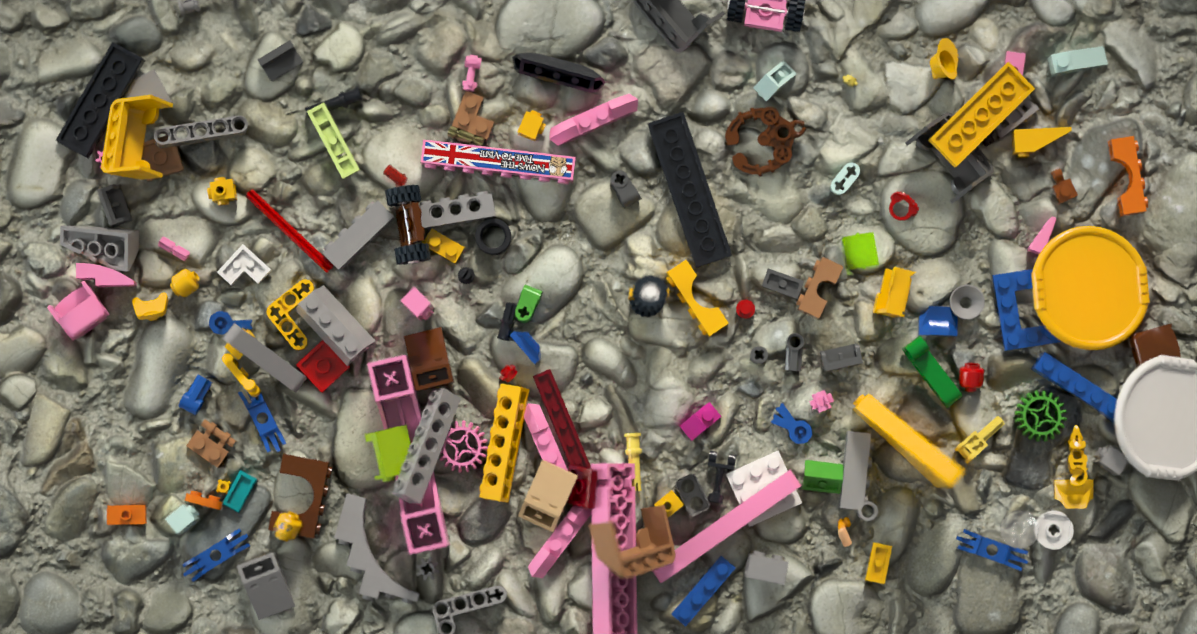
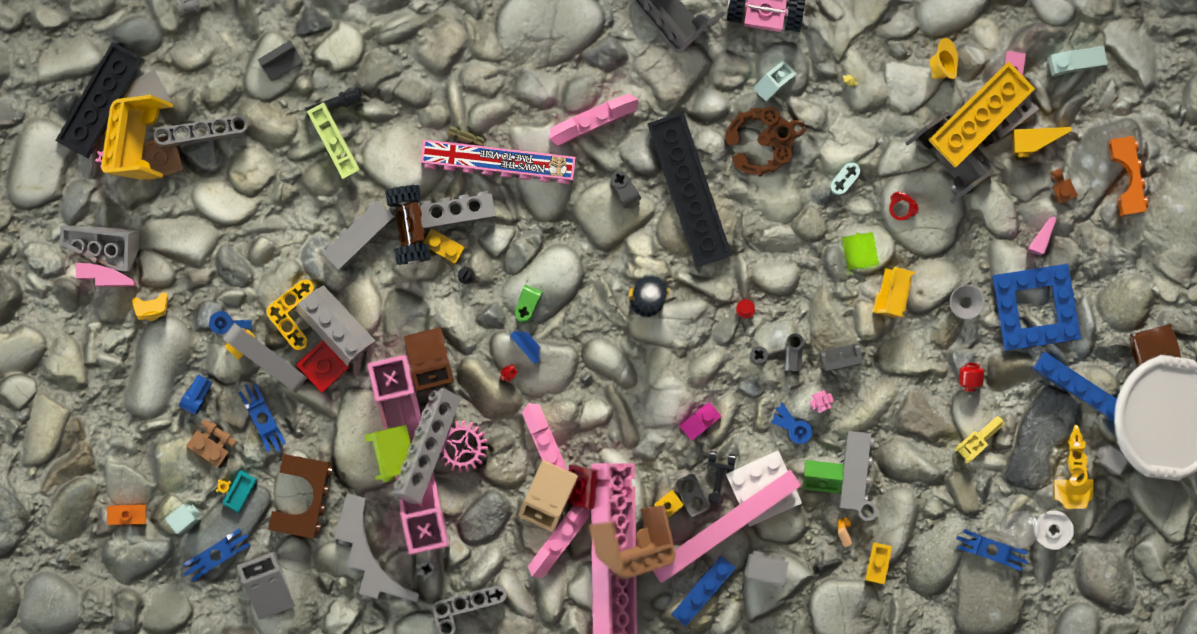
bright pink piece [47,280,109,341] -> none
dark grey hinge [97,184,132,227] -> none
bright pink piece [158,237,190,261] -> none
yellow head [170,269,200,297] -> none
orange plate [184,490,223,510] -> none
yellow brick [207,177,238,206] -> none
white plate [217,244,272,285] -> none
yellow plate [222,353,261,397] -> none
red axle [246,189,333,273] -> none
yellow head [273,511,302,542] -> none
clear red pin [383,164,408,186] -> none
bright pink brick [401,287,434,321] -> none
medium nougat plate [452,91,494,140] -> none
bright pink bar [462,55,481,92] -> none
black tyre [475,218,512,256] -> none
yellow brick [479,384,529,503] -> none
black axle [497,302,517,341] -> none
black brick [512,53,606,93] -> none
yellow brick [517,110,546,142] -> none
dark red tile [533,369,591,468] -> none
light yellow pin [624,433,642,491] -> none
yellow arch [666,260,729,337] -> none
dark grey plate [761,268,804,299] -> none
medium nougat arch [796,257,844,320] -> none
yellow slope [852,394,965,488] -> none
green beam [902,336,963,408] -> none
blue slope [918,306,958,337] -> none
bright green gear [1014,390,1067,442] -> none
yellow piece [1031,226,1150,350] -> none

